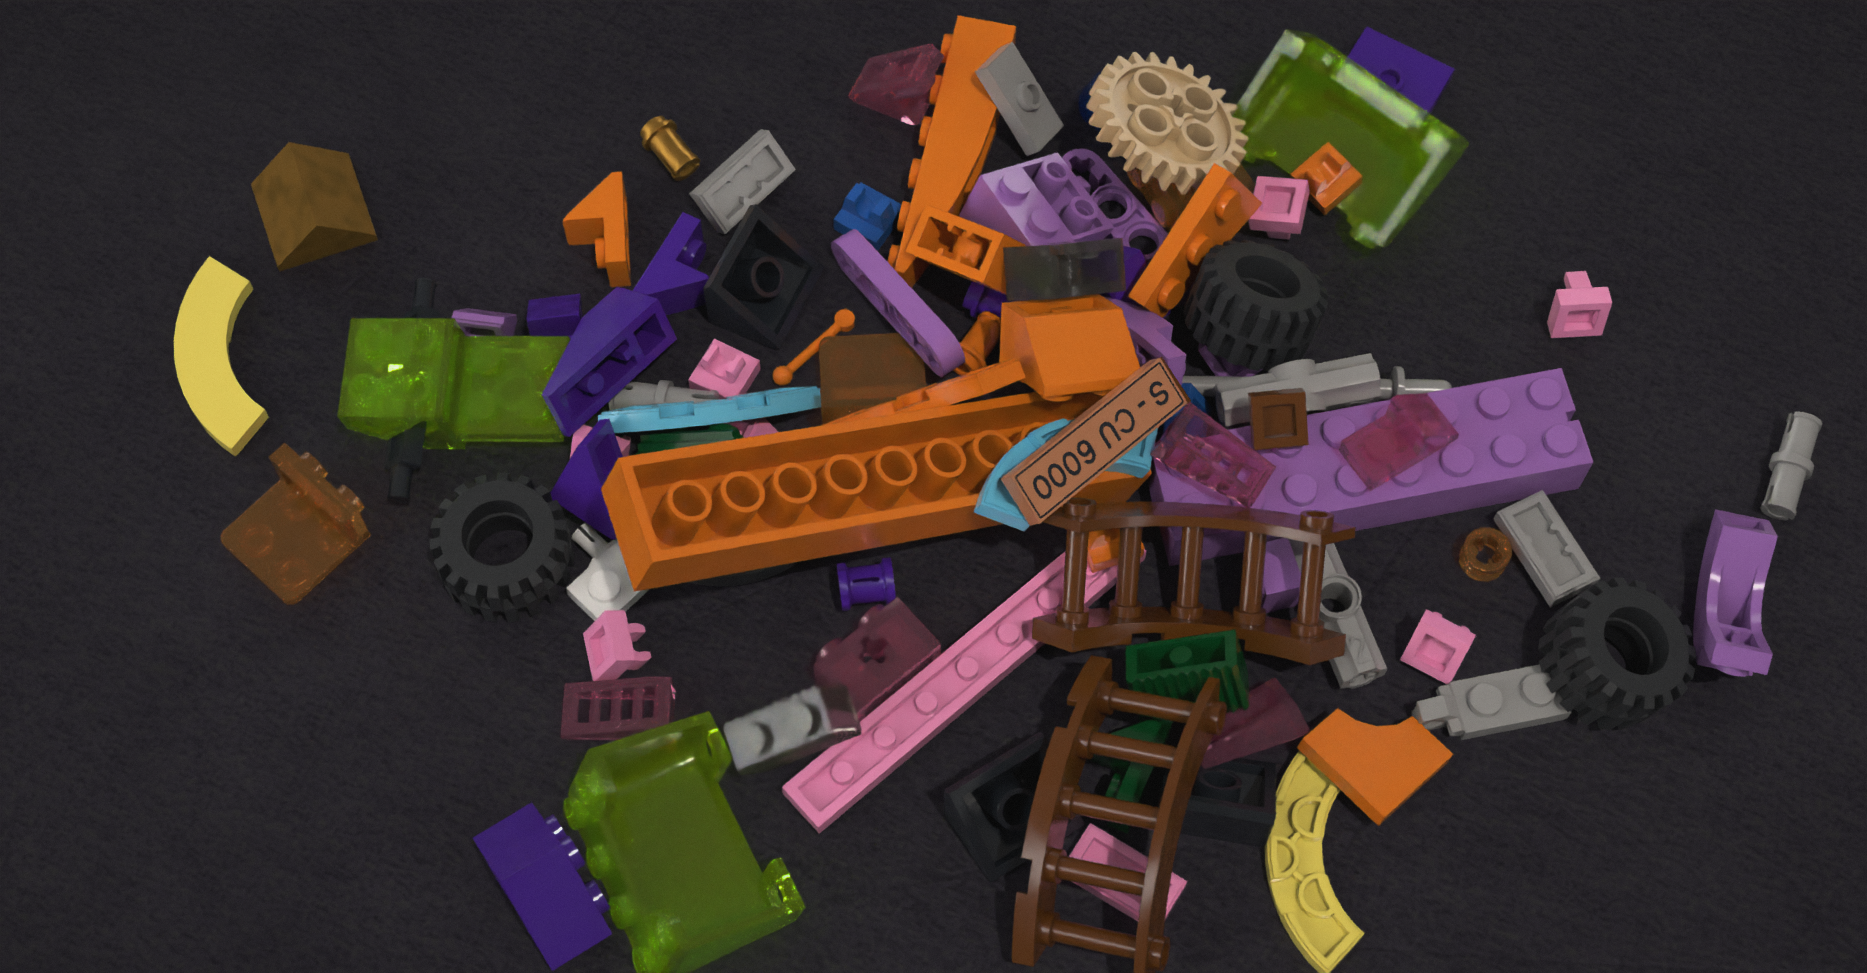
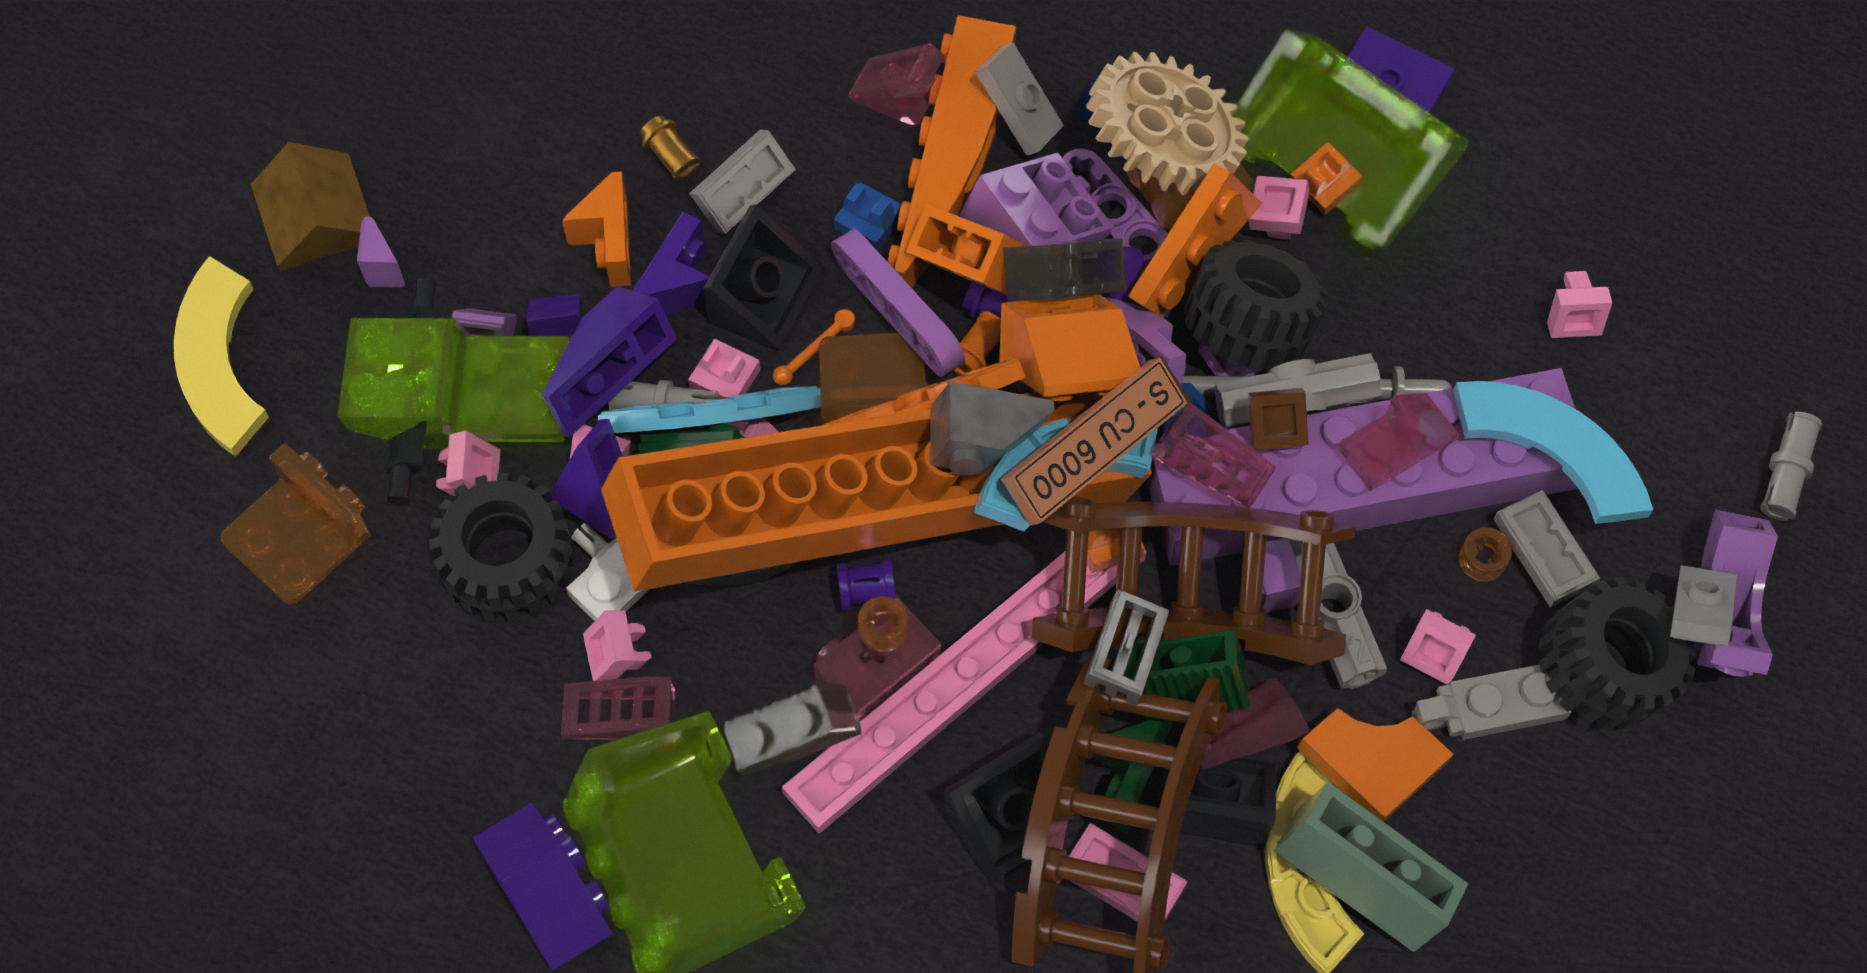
none -> medium lavender slope [357,217,405,287]
none -> bright pink tile [436,430,500,496]
none -> clear orange bush [858,596,908,653]
none -> flat silver slope [930,381,1054,475]
none -> flat silver tile [1083,589,1169,706]
none -> sand green brick [1274,782,1468,952]
none -> medium azure tile [1453,381,1653,524]
none -> light grey plate [1670,565,1737,646]

